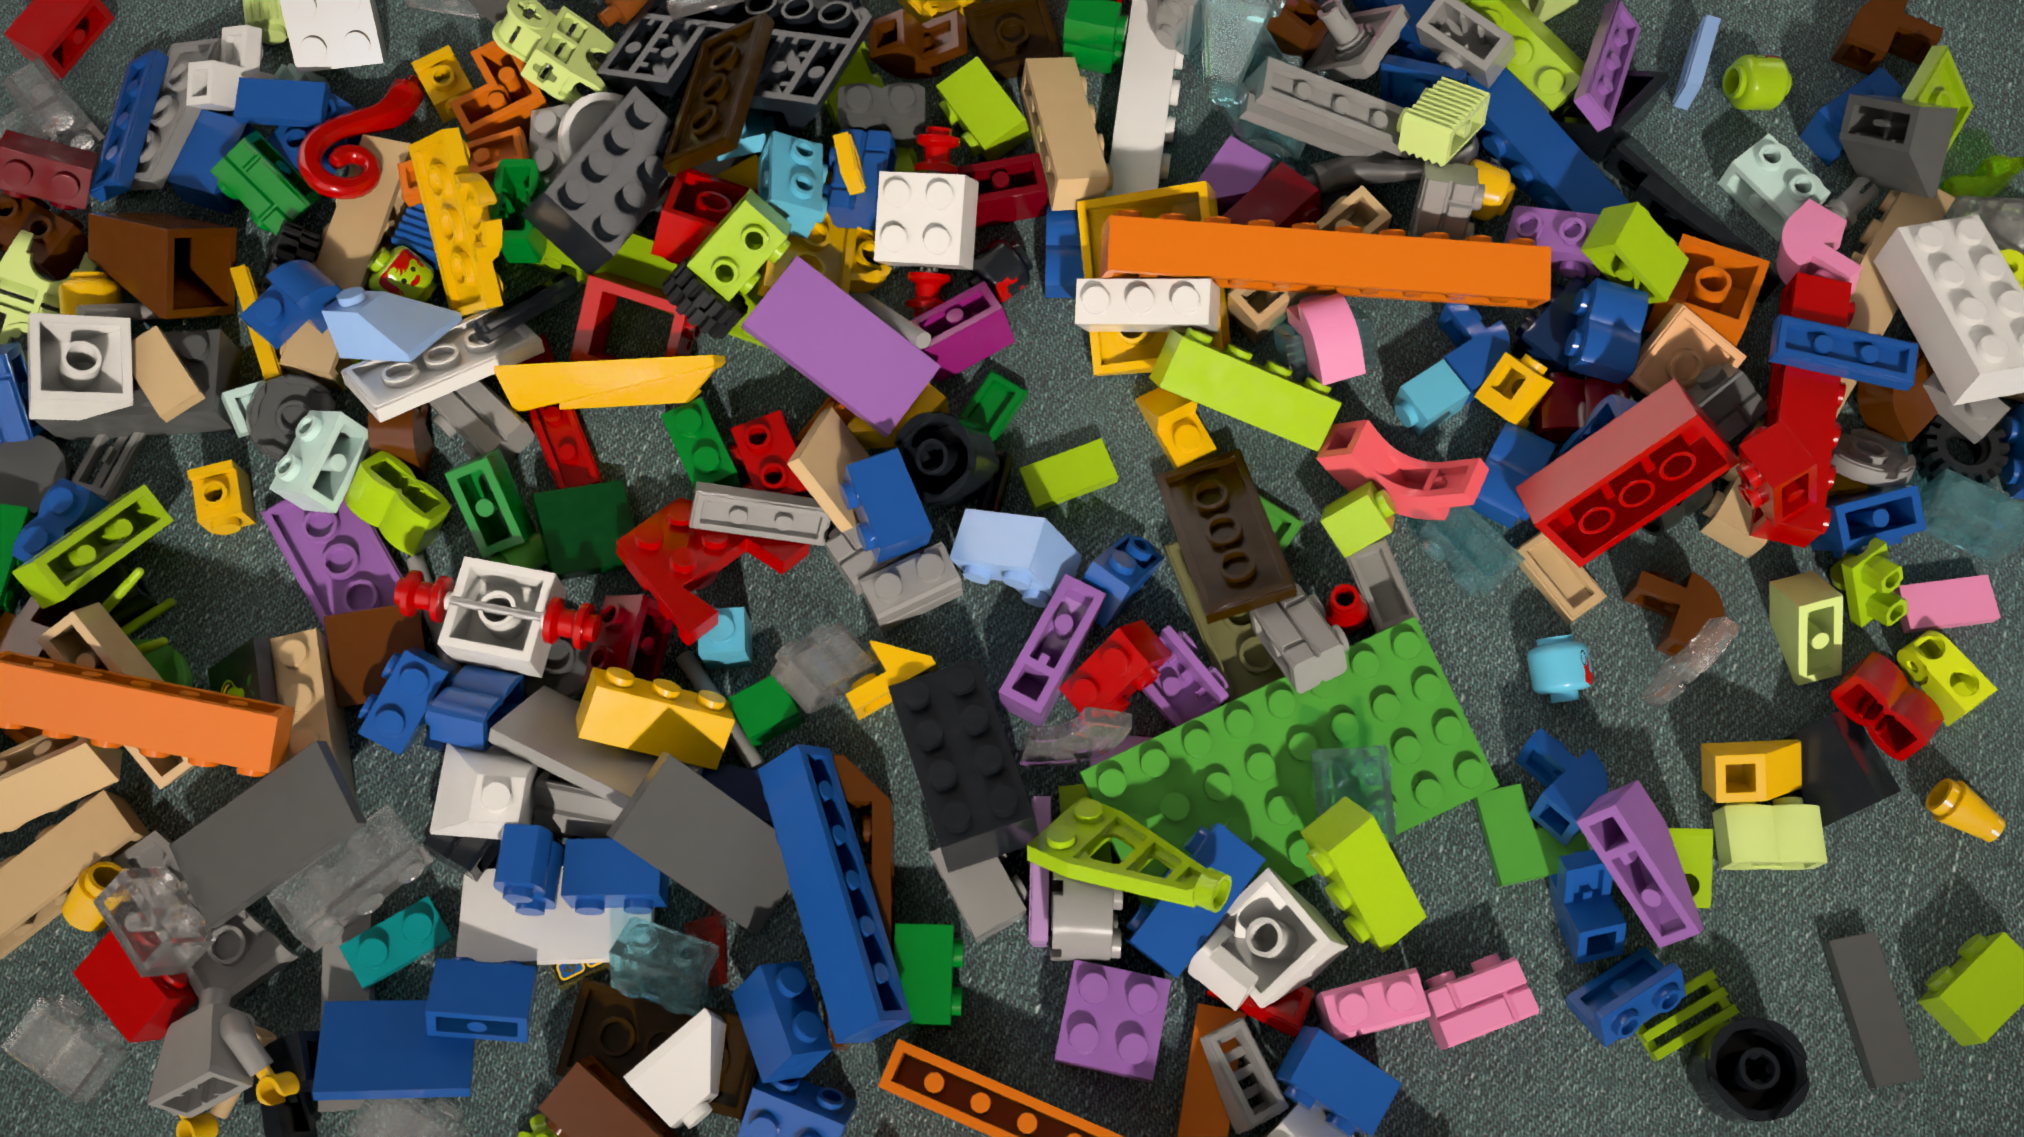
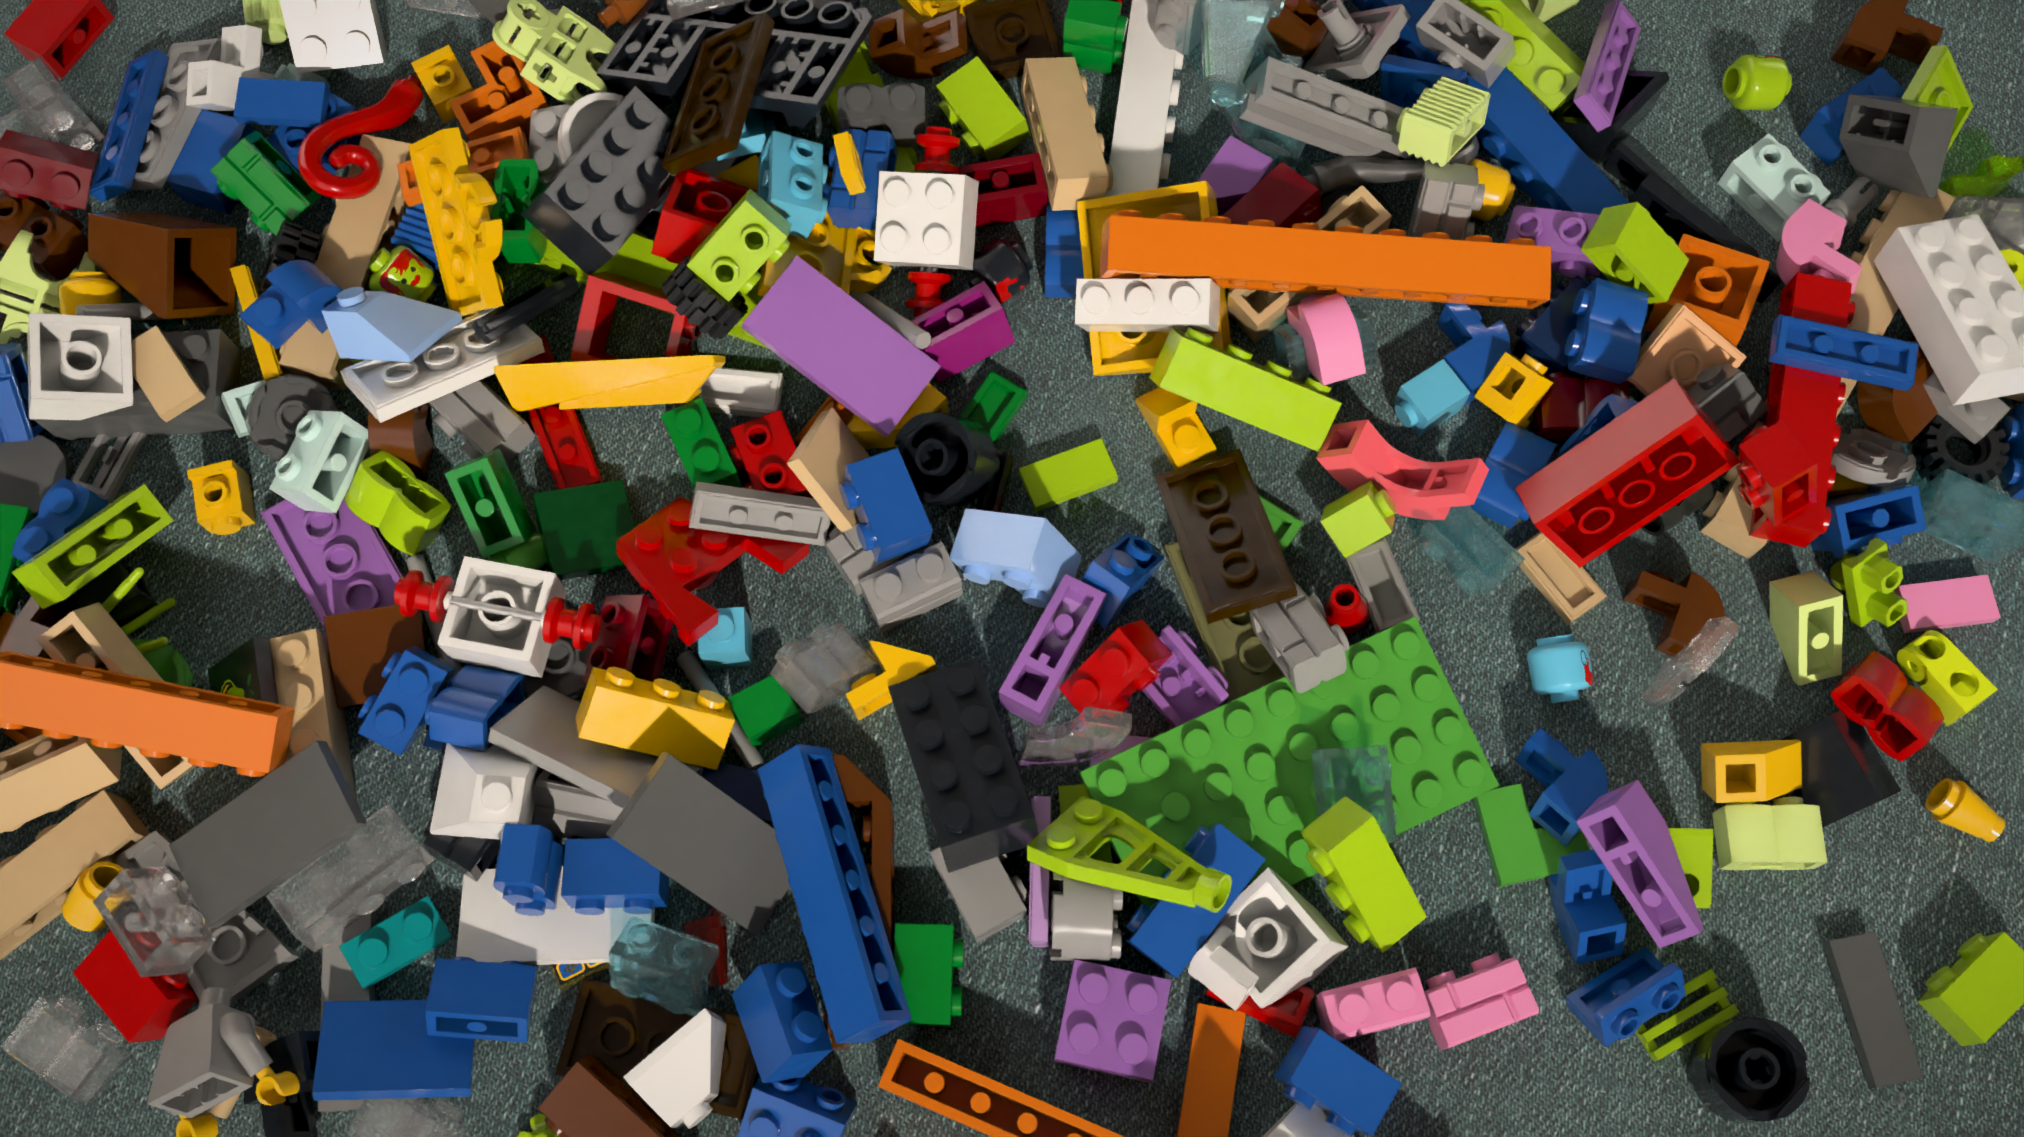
light grey slope [1200,1016,1289,1135] -> none
light blue tile [1672,14,1721,110] -> none
none -> white tile [696,367,784,417]

